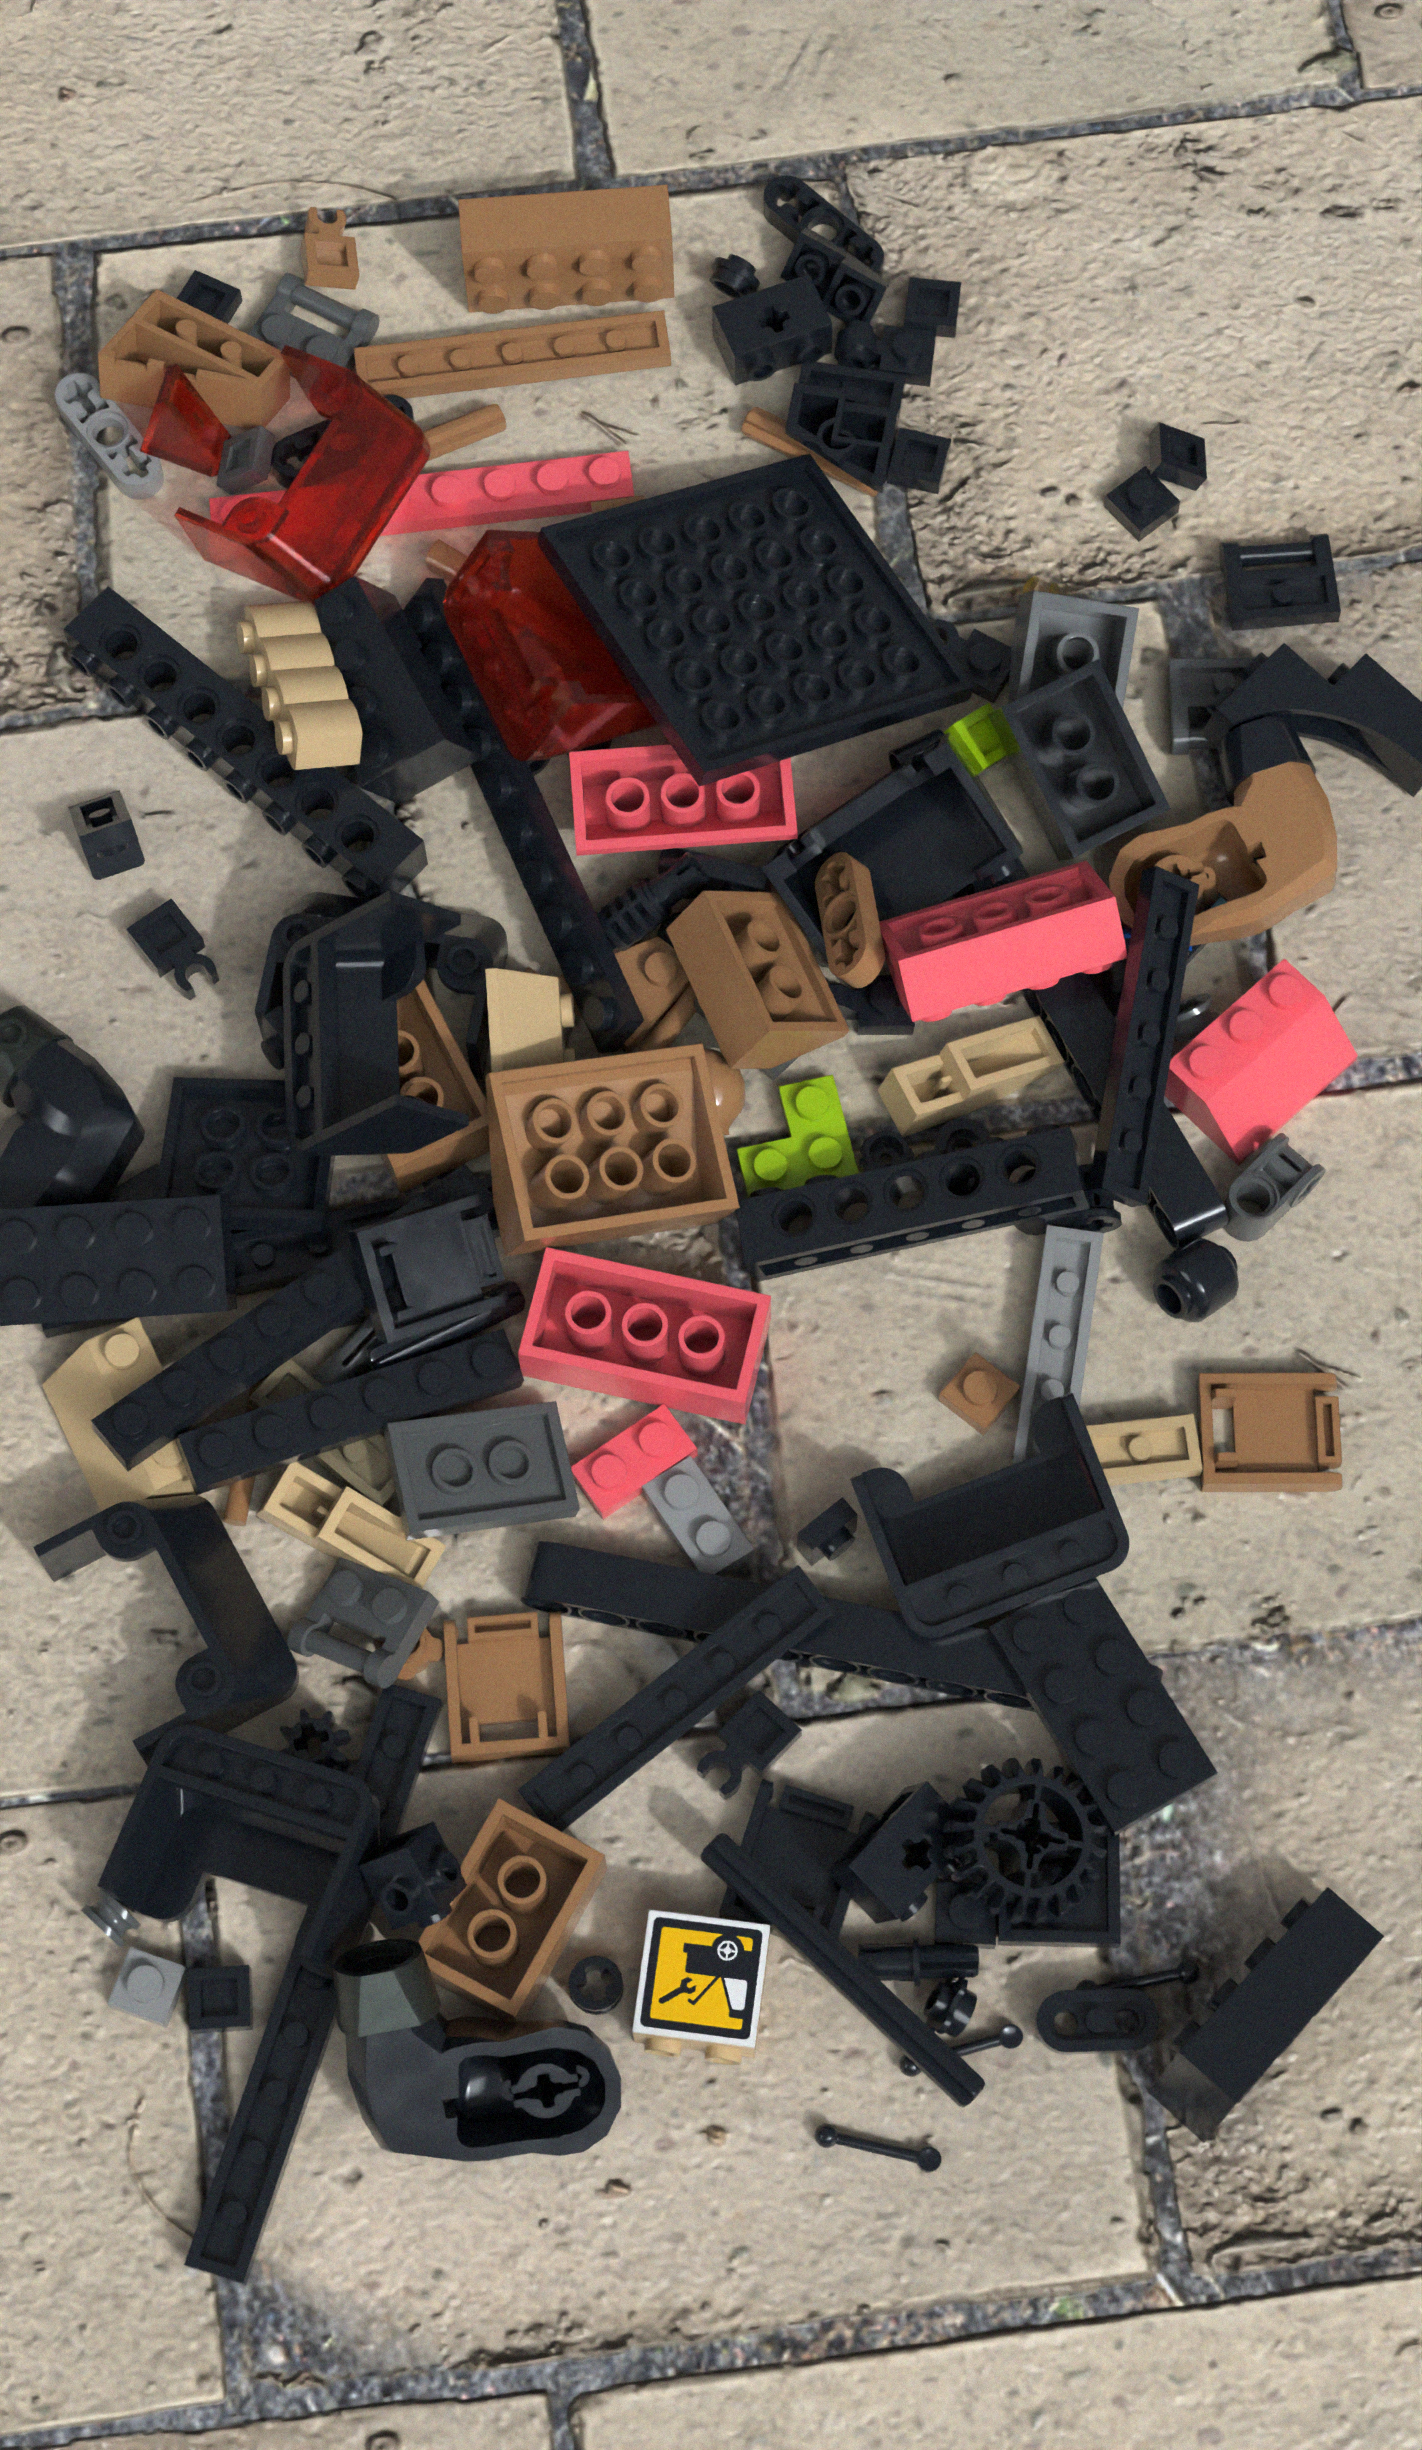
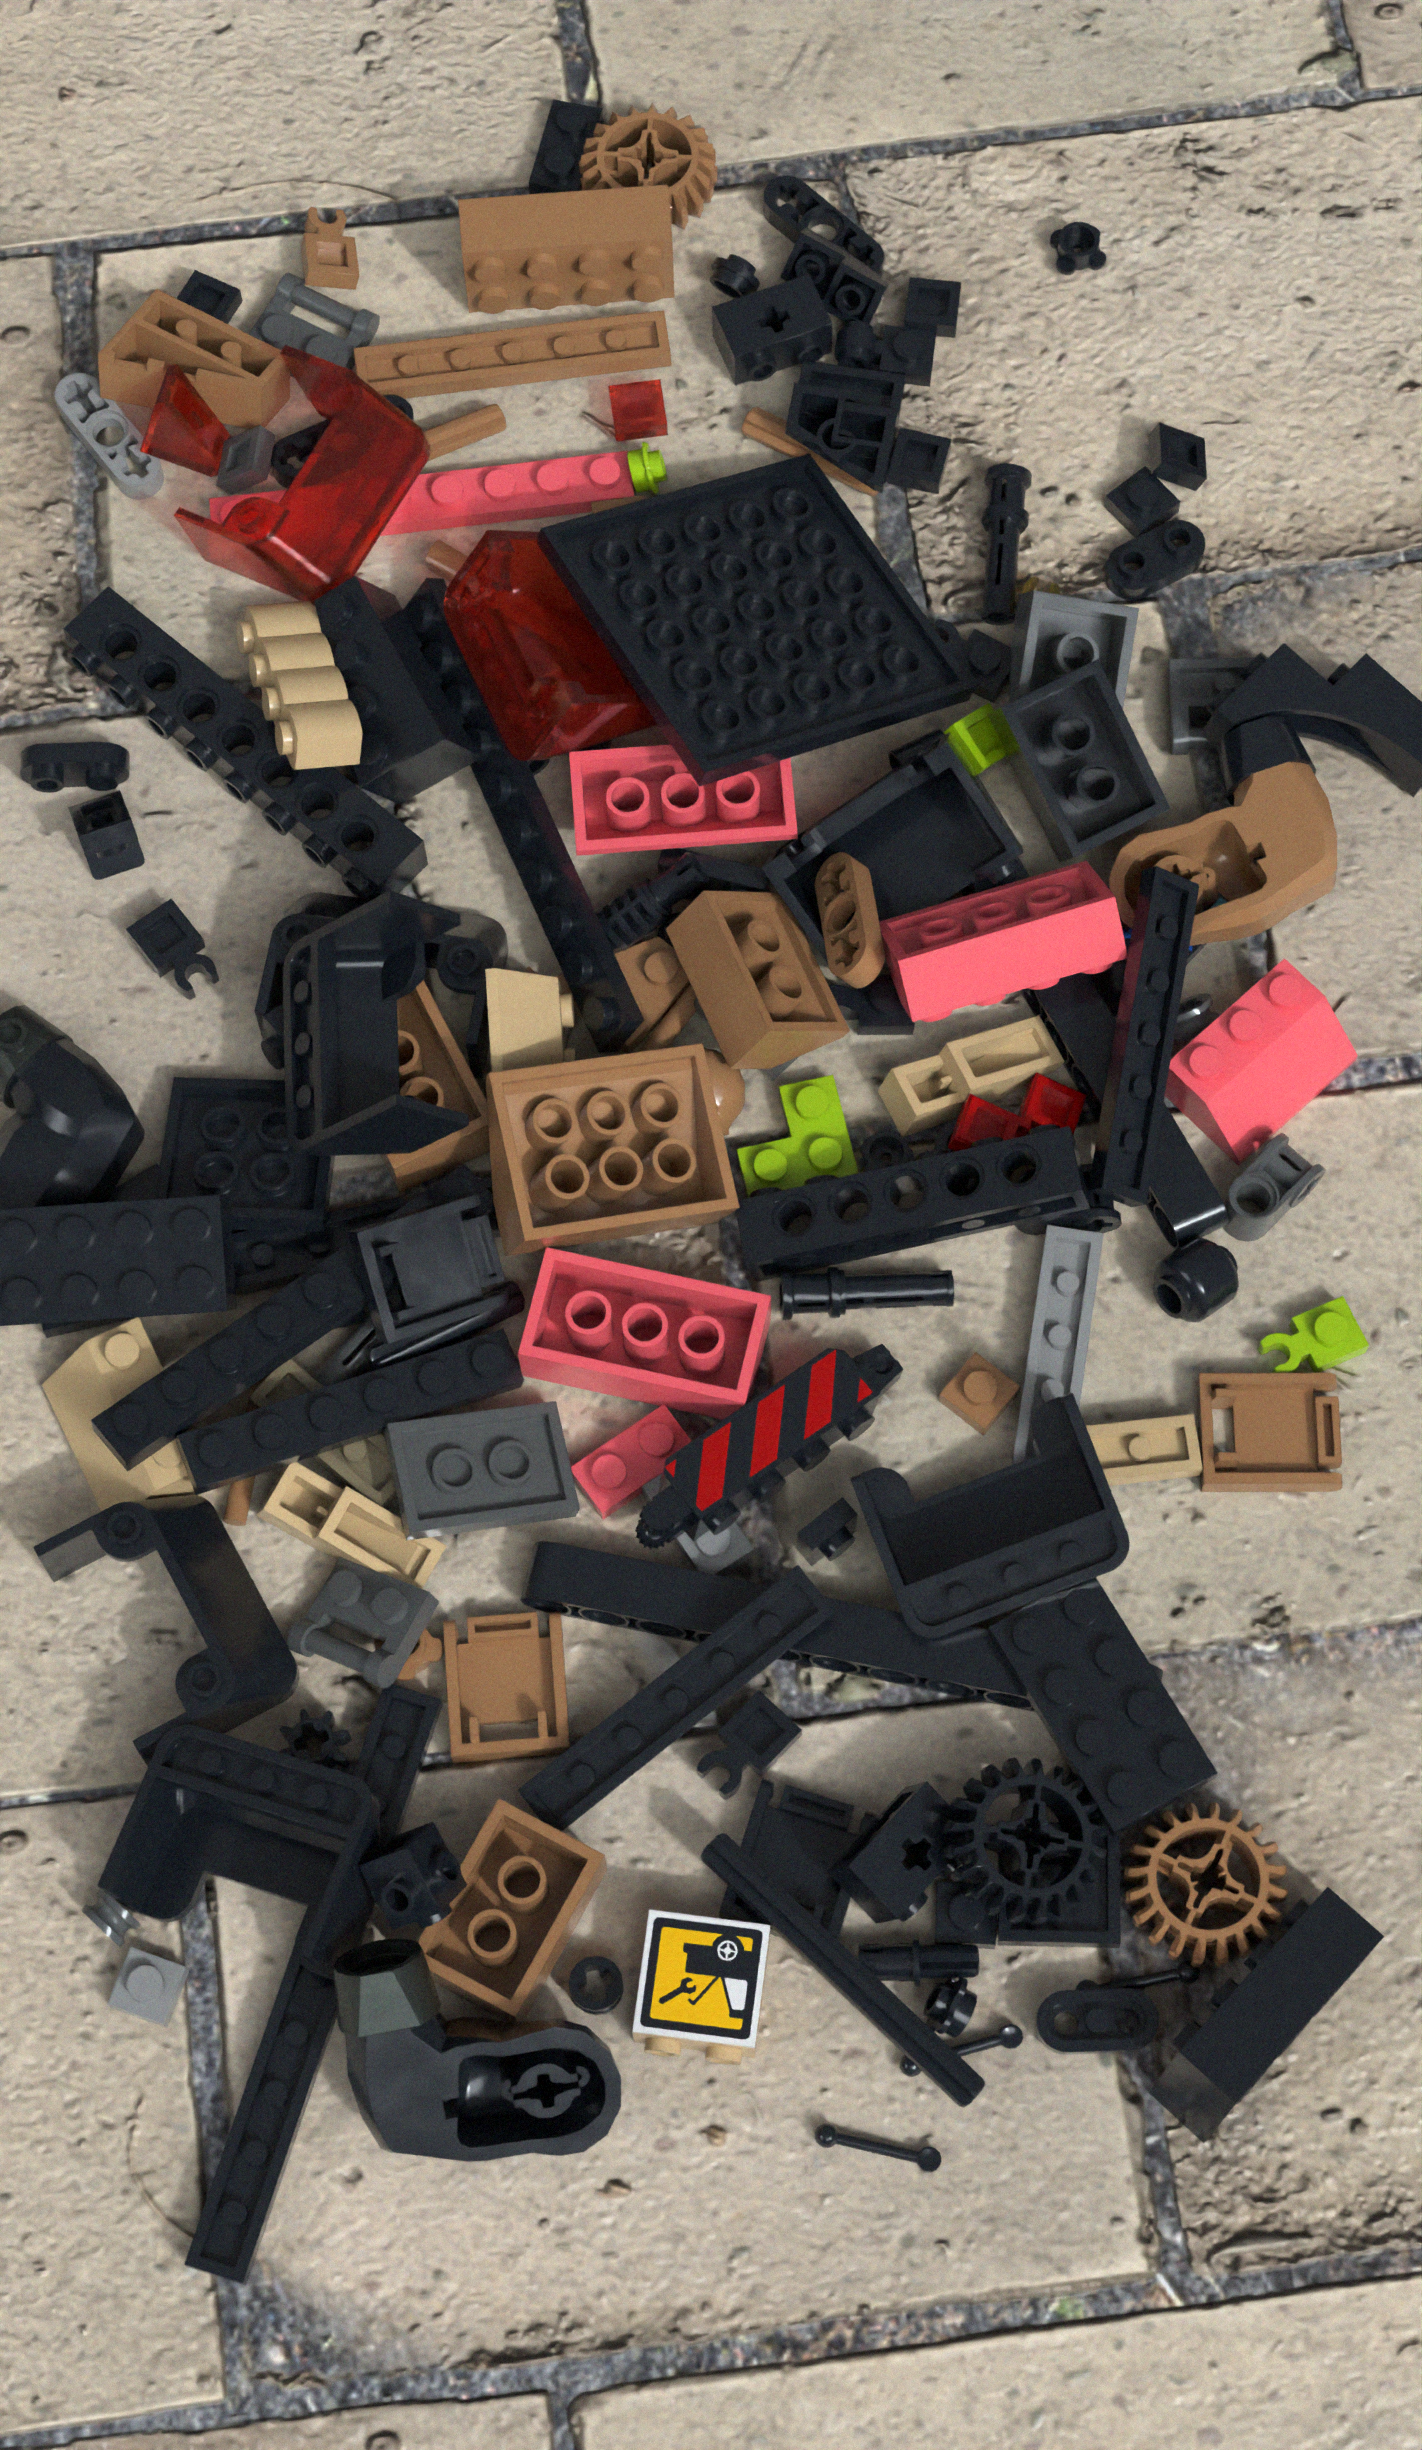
black plate [188,1965,253,2034] -> none
black plate [1219,533,1341,631] -> none
none -> black plate [20,742,130,793]
none -> black plate [529,99,603,194]
none -> medium nougat gear [579,103,718,230]
none -> clear red plate [608,379,668,442]
none -> lime plate [627,442,668,494]
none -> black hinge [635,1344,903,1550]
none -> black pin [779,1267,954,1320]
none -> red tile [948,1072,1087,1151]
none -> black pin [981,463,1032,626]
none -> black plate [1050,222,1106,275]
none -> black plate [1105,520,1205,600]
none -> medium nougat gear [1123,1802,1288,1967]
none -> lime plate [1258,1296,1369,1373]

